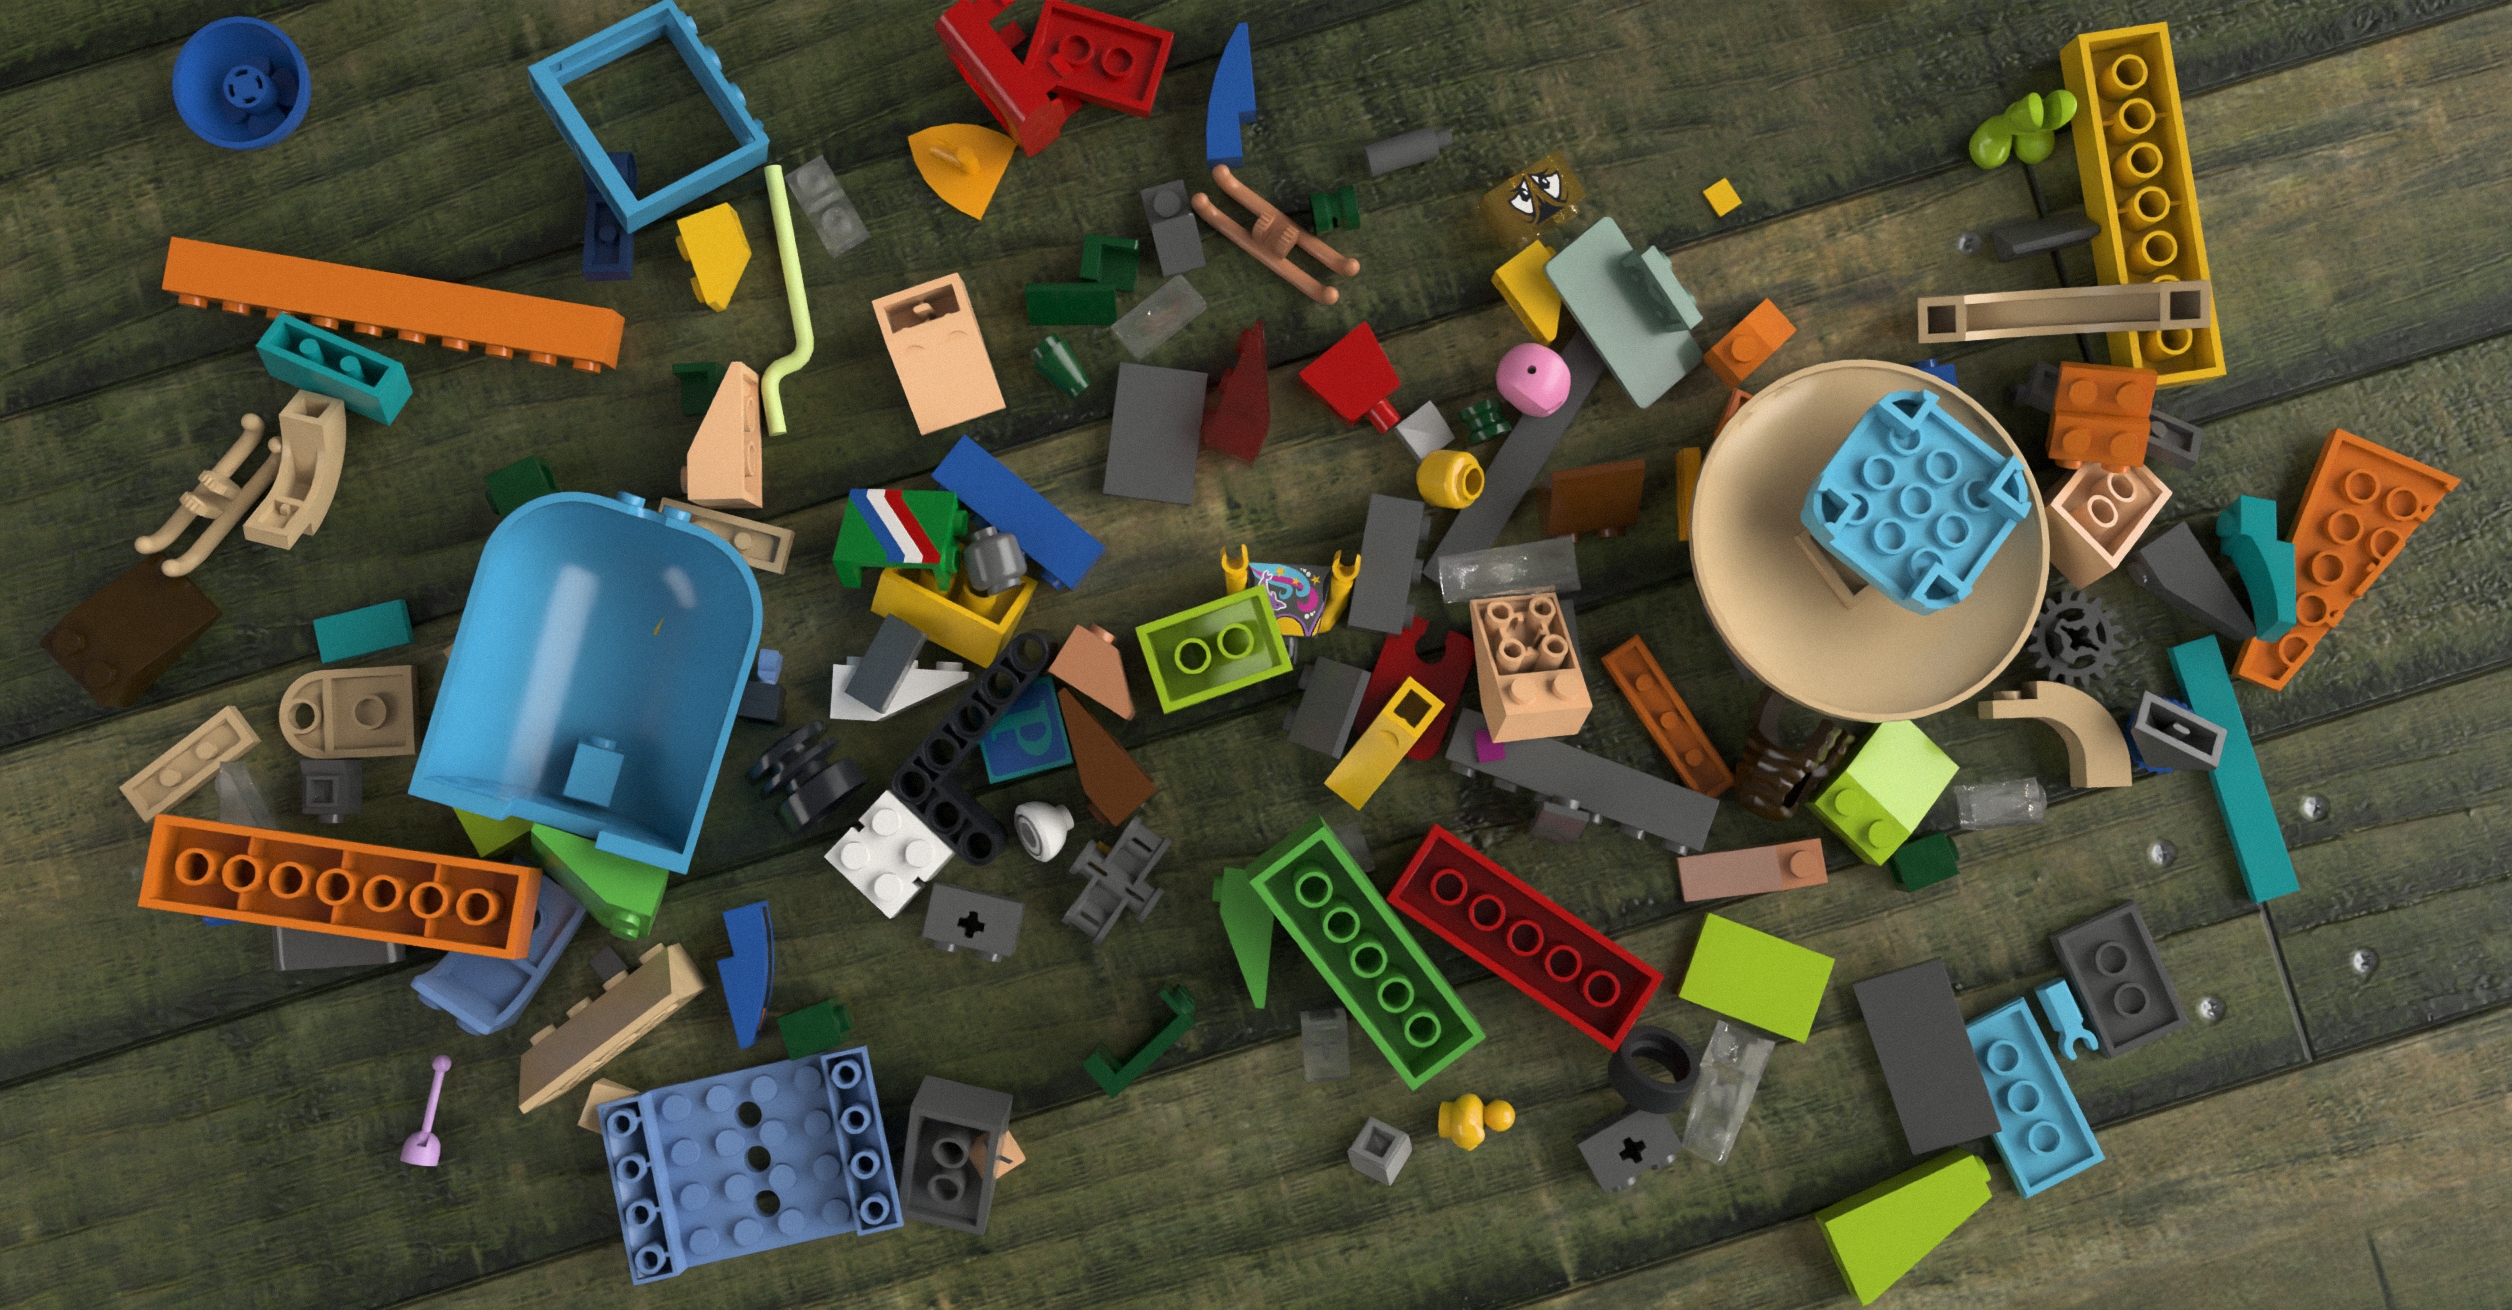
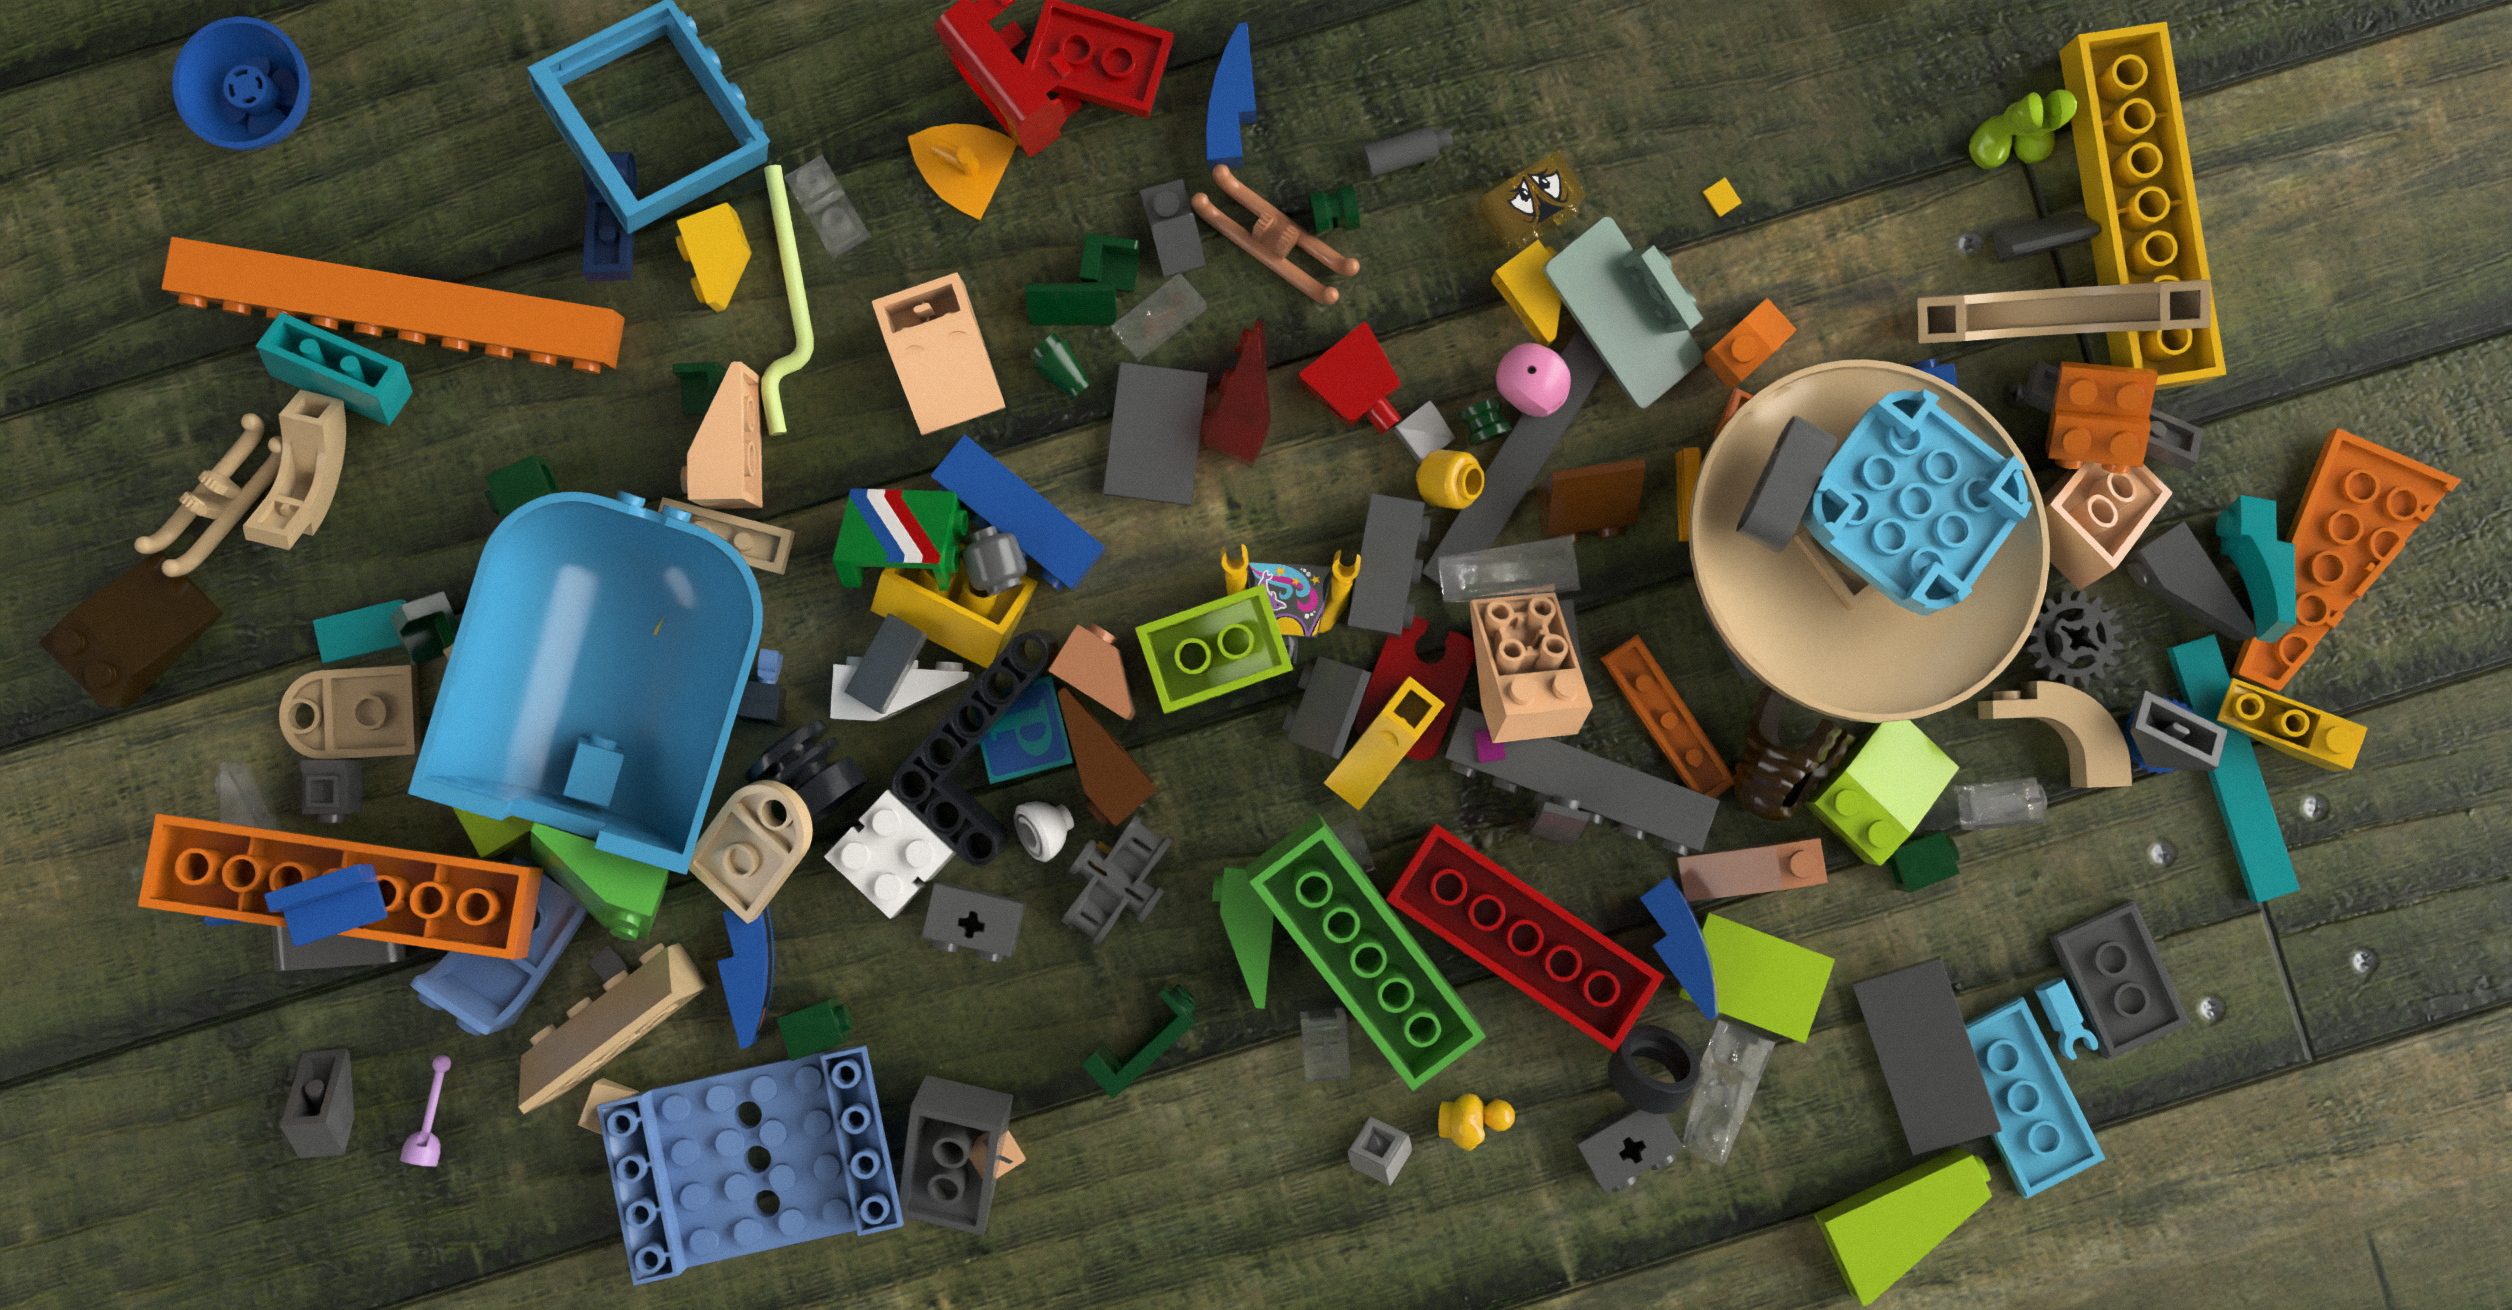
tan plate [119,706,262,823] -> none
none -> blue panel [264,864,388,946]
none -> dark grey slope [280,1048,355,1158]
none -> dark green panel [390,591,459,666]
none -> tan tile [689,780,813,924]
none -> blue slope [1640,877,1719,1021]
none -> dark grey beam [1736,415,1837,553]
none -> yellow slope [2216,678,2368,772]

